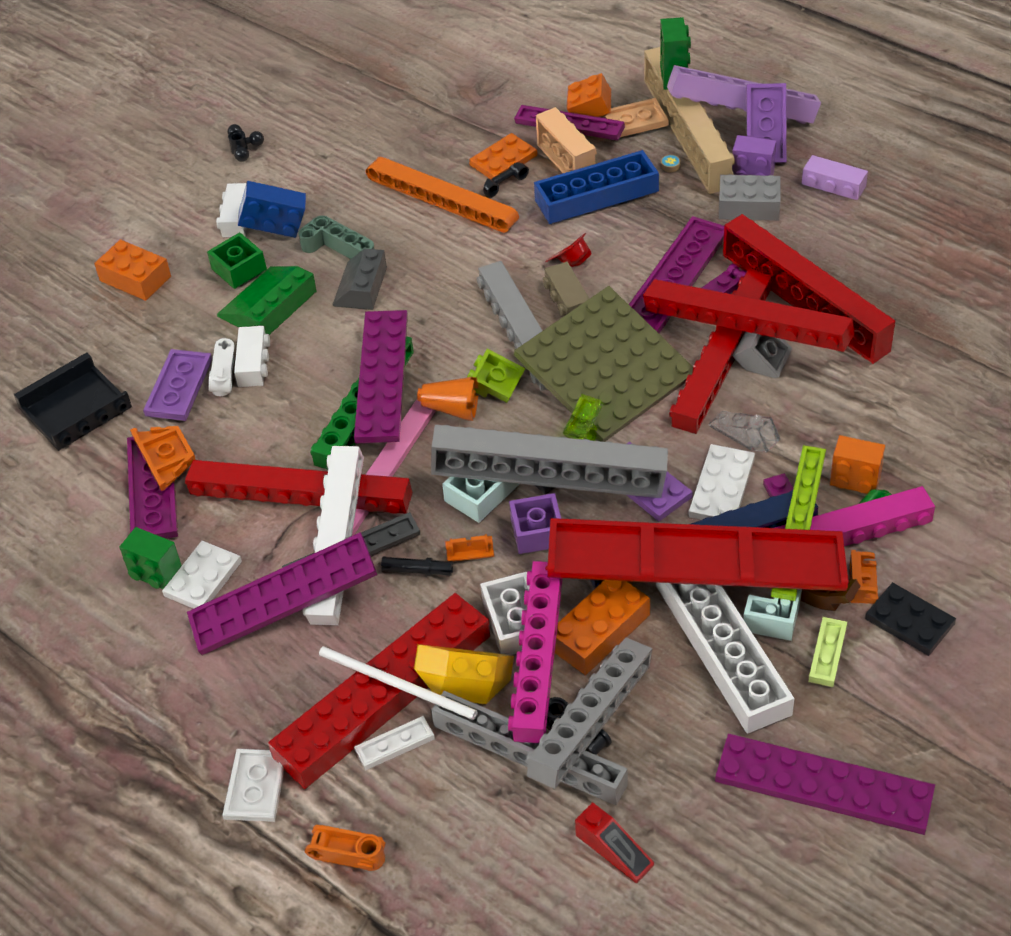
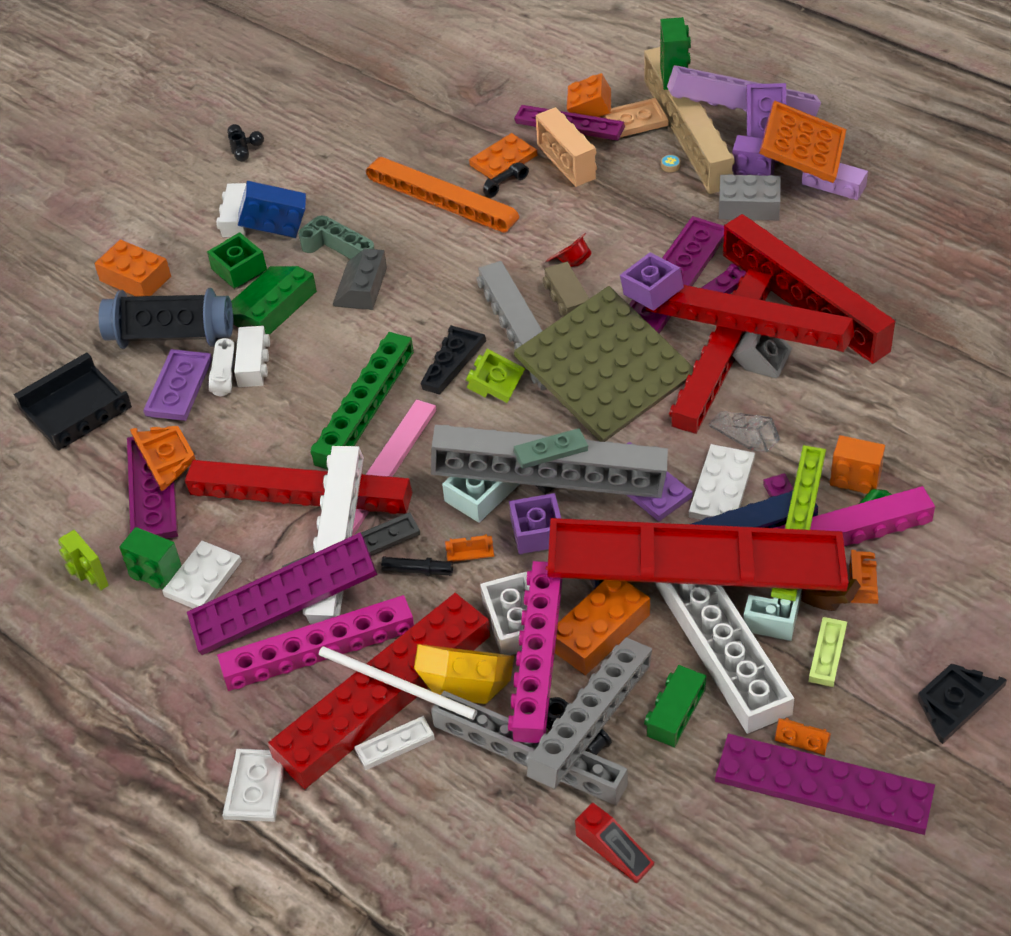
orange piece [305,825,386,871] -> none
magenta plate [354,310,408,443] -> none
orange cone [417,377,478,421] -> none
blue brick [534,150,659,224] -> none
clear neon green plate [563,394,603,441] -> none
black plate [865,582,956,656] -> none
none -> lime plate [58,529,109,590]
none -> black brick [99,288,233,349]
none -> dark pink brick [217,595,414,691]
none -> black wing [420,325,486,395]
none -> sand green plate [513,428,588,469]
none -> medium lavender brick [620,252,684,311]
none -> green brick [644,665,706,748]
none -> orange plate [759,100,847,183]
none -> orange hinge [774,717,831,756]
none -> black wing [917,664,1007,744]

